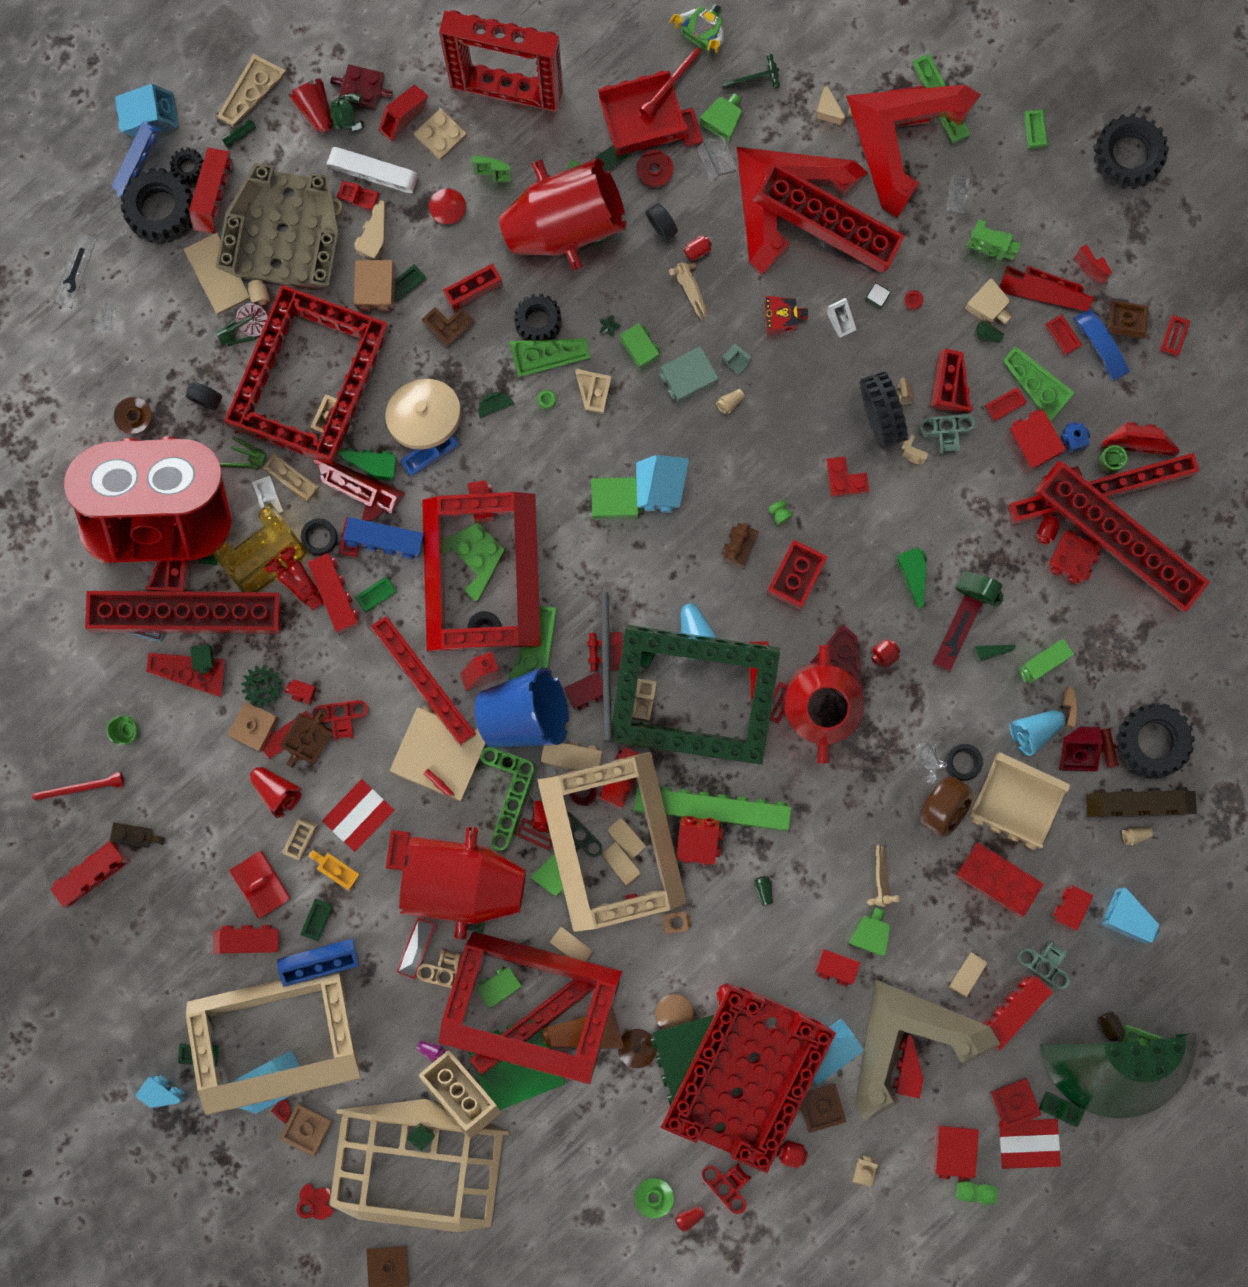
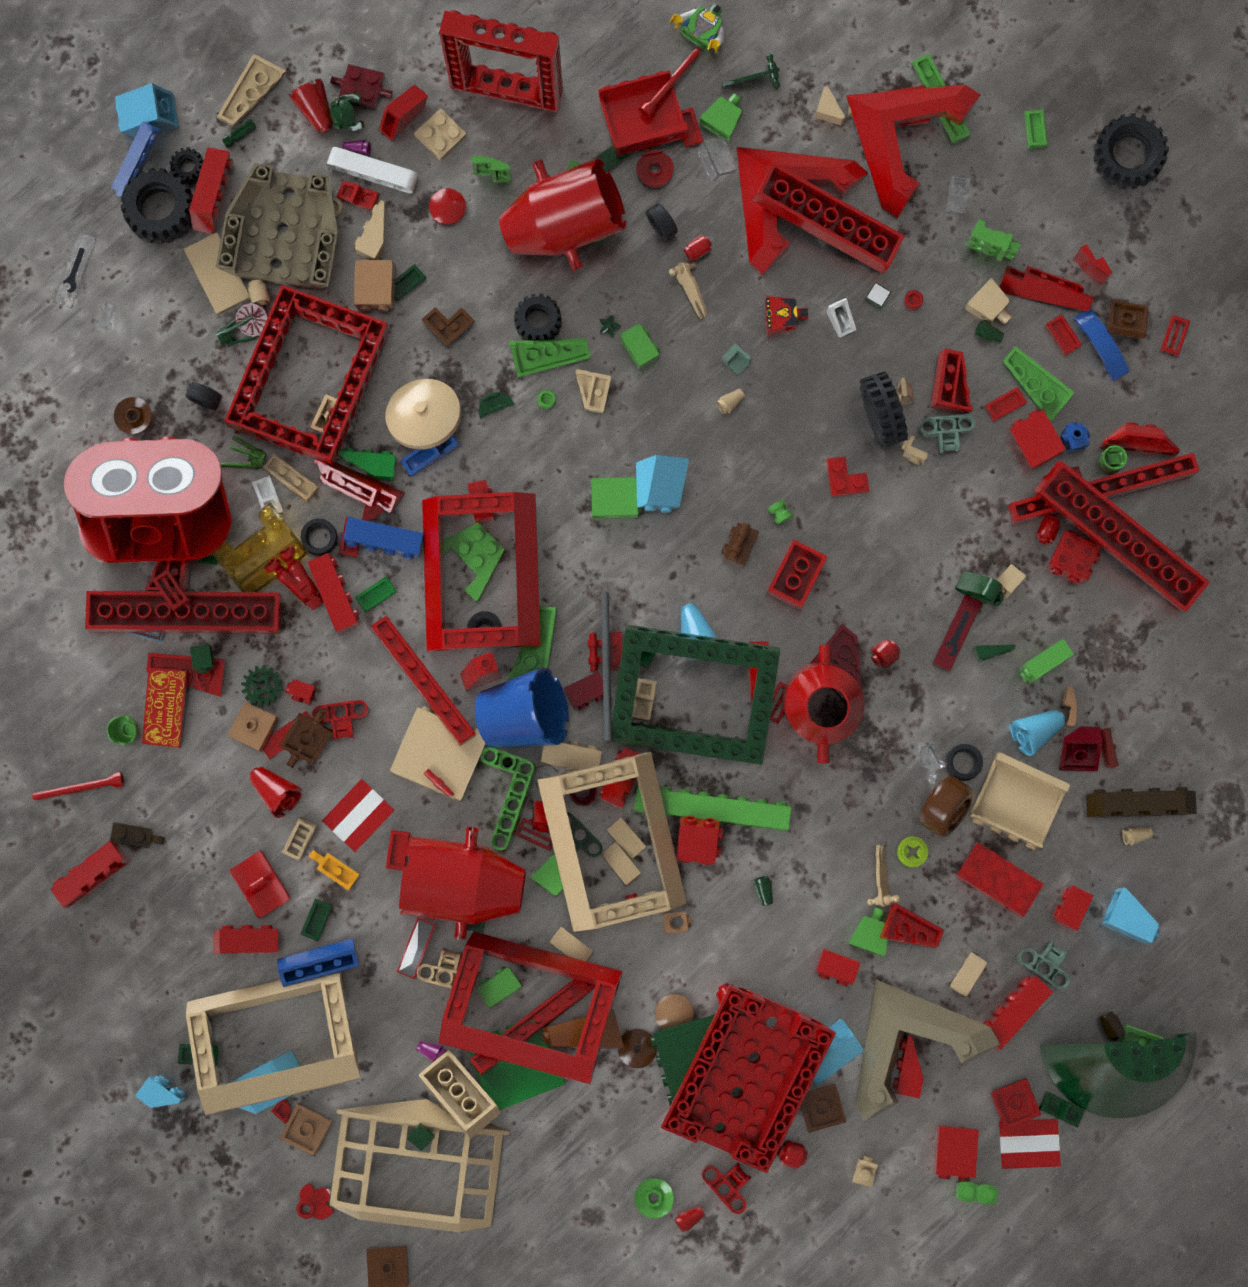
red brick [443,263,503,312] -> none
sand green brick [659,346,718,403] -> none
green slope [896,547,927,611] -> none
black tyre [1116,703,1195,778] -> none
none -> red tile [142,667,188,748]
none -> red tile [152,569,190,612]
none -> magenta cone [342,139,371,157]
none -> red wing [880,903,944,948]
none -> lime gear [897,836,928,867]
none -> tan panel [997,564,1026,599]

